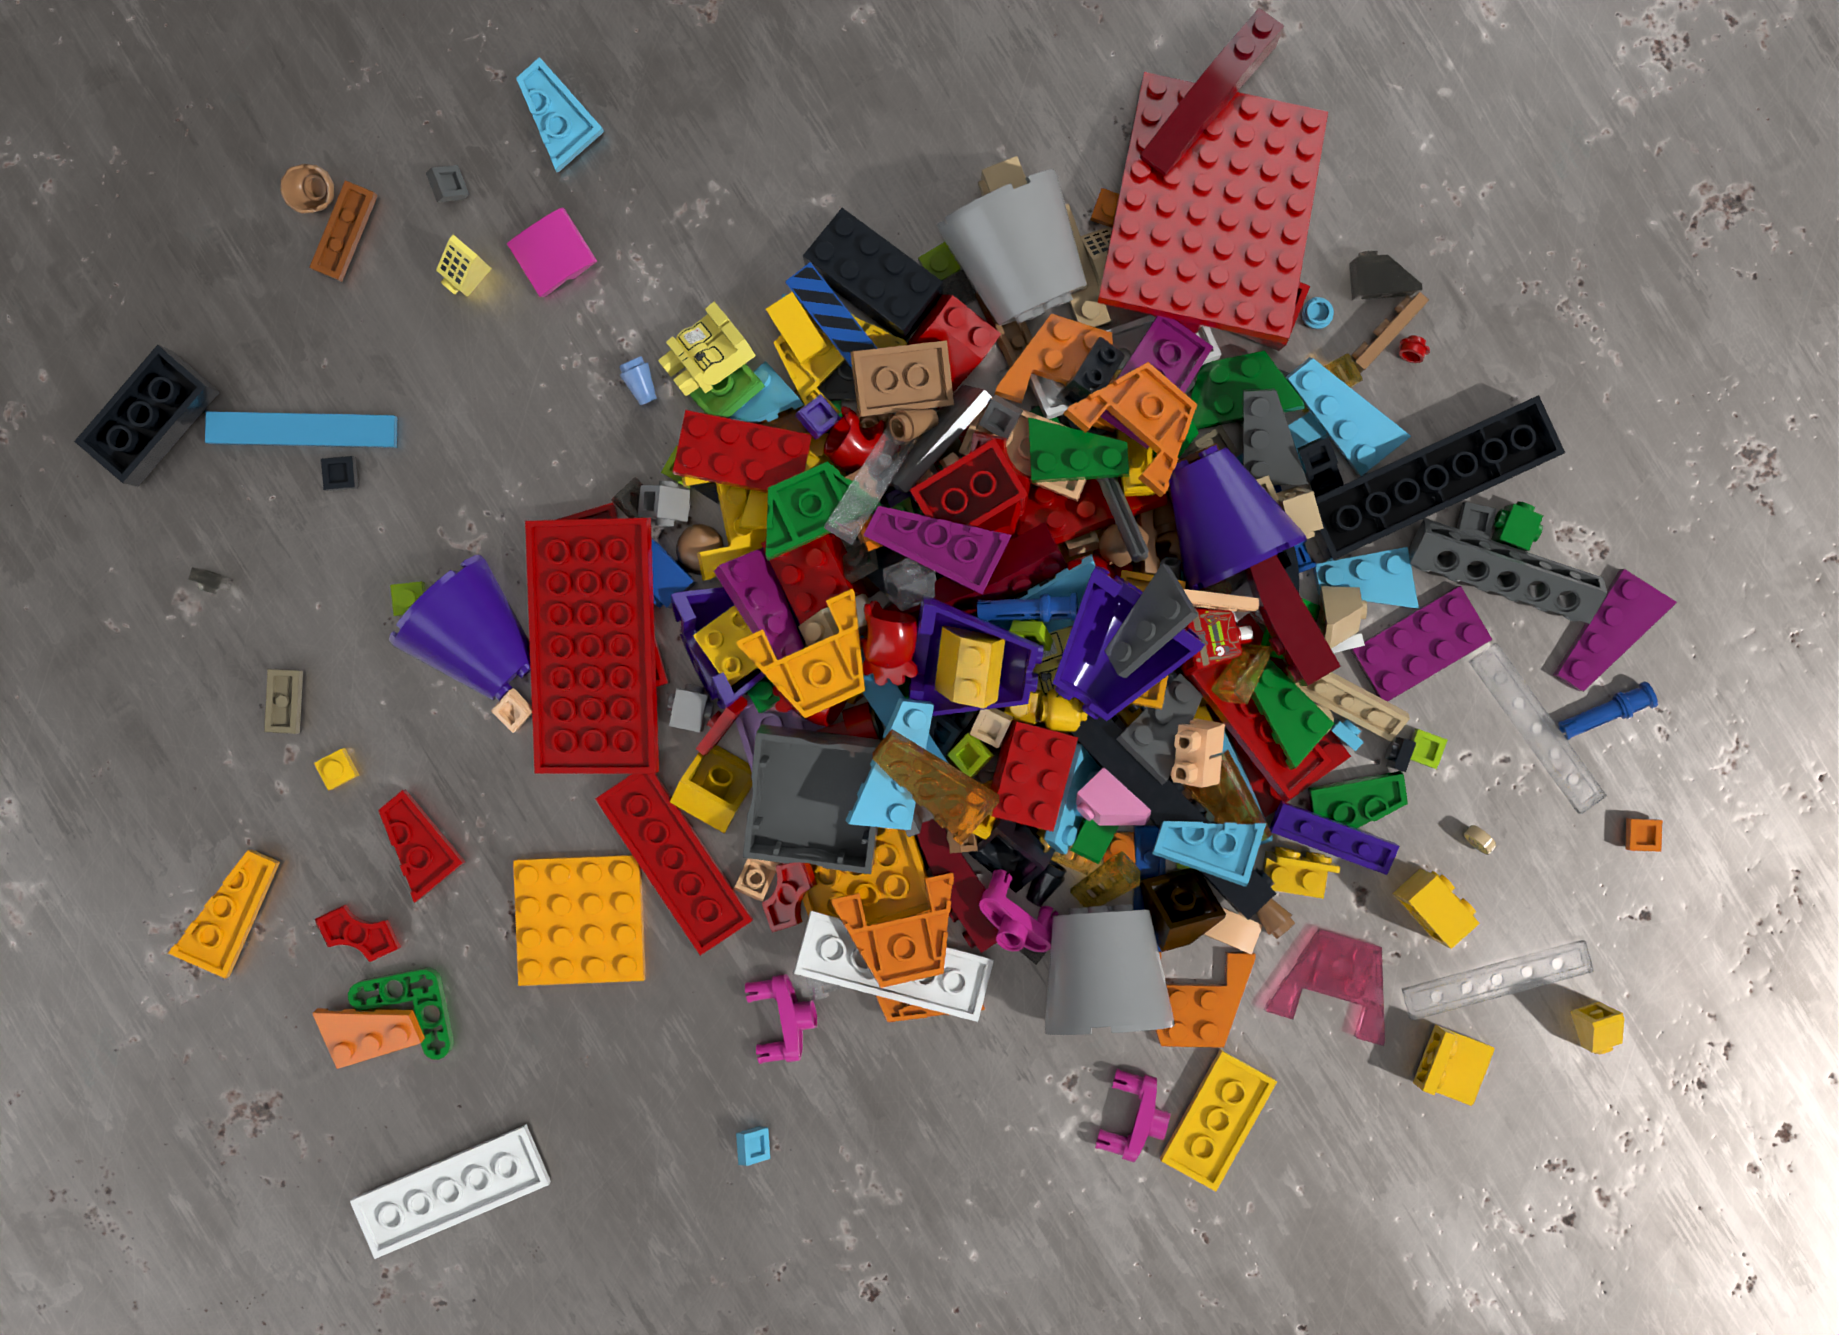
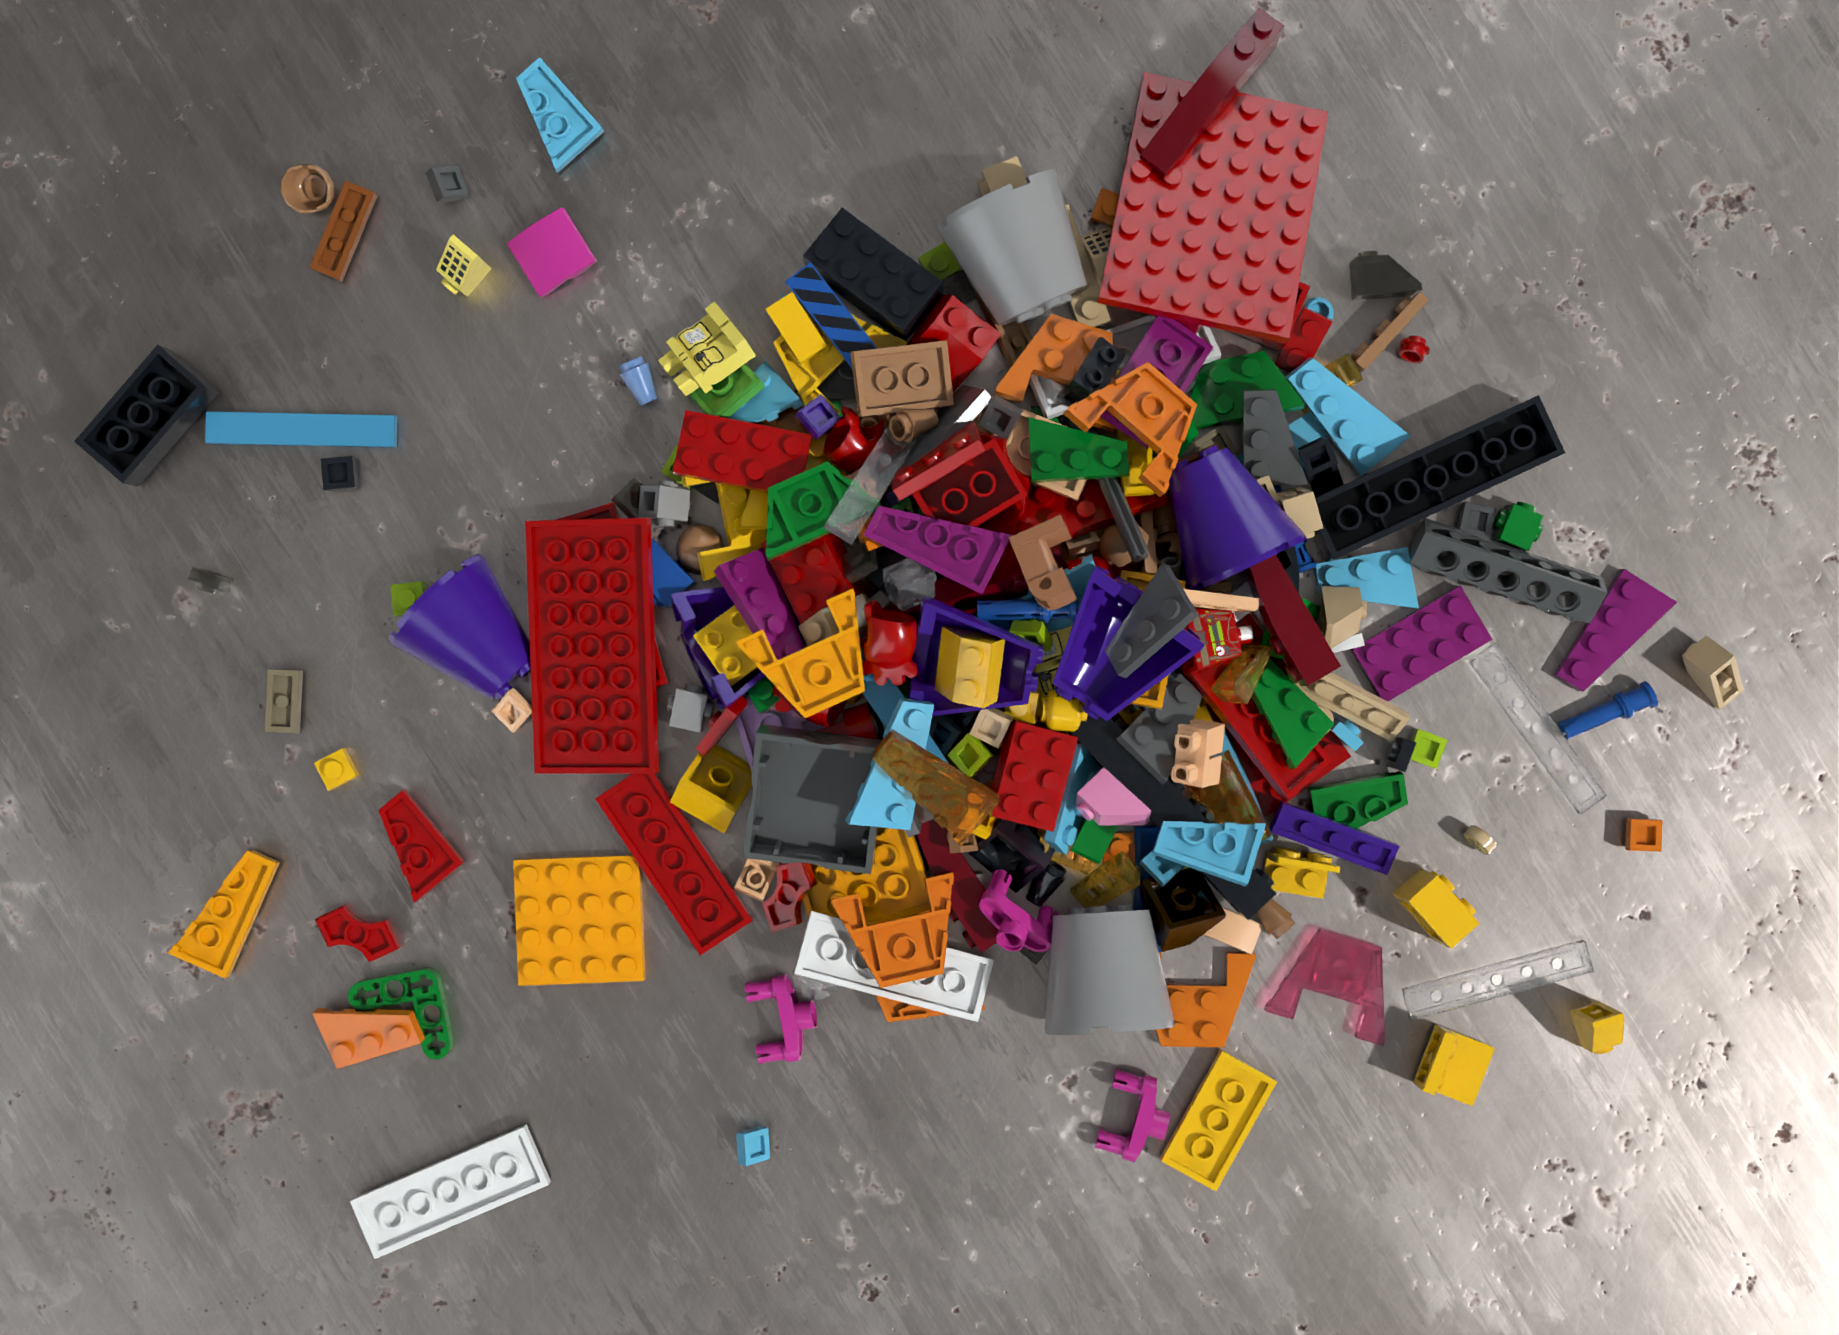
none -> red wing [891,421,986,501]
none -> nougat piece [1009,515,1077,610]
none -> medium azure plate [1140,850,1185,887]
none -> red plate [1274,306,1333,373]
none -> tan slope [1682,635,1744,710]

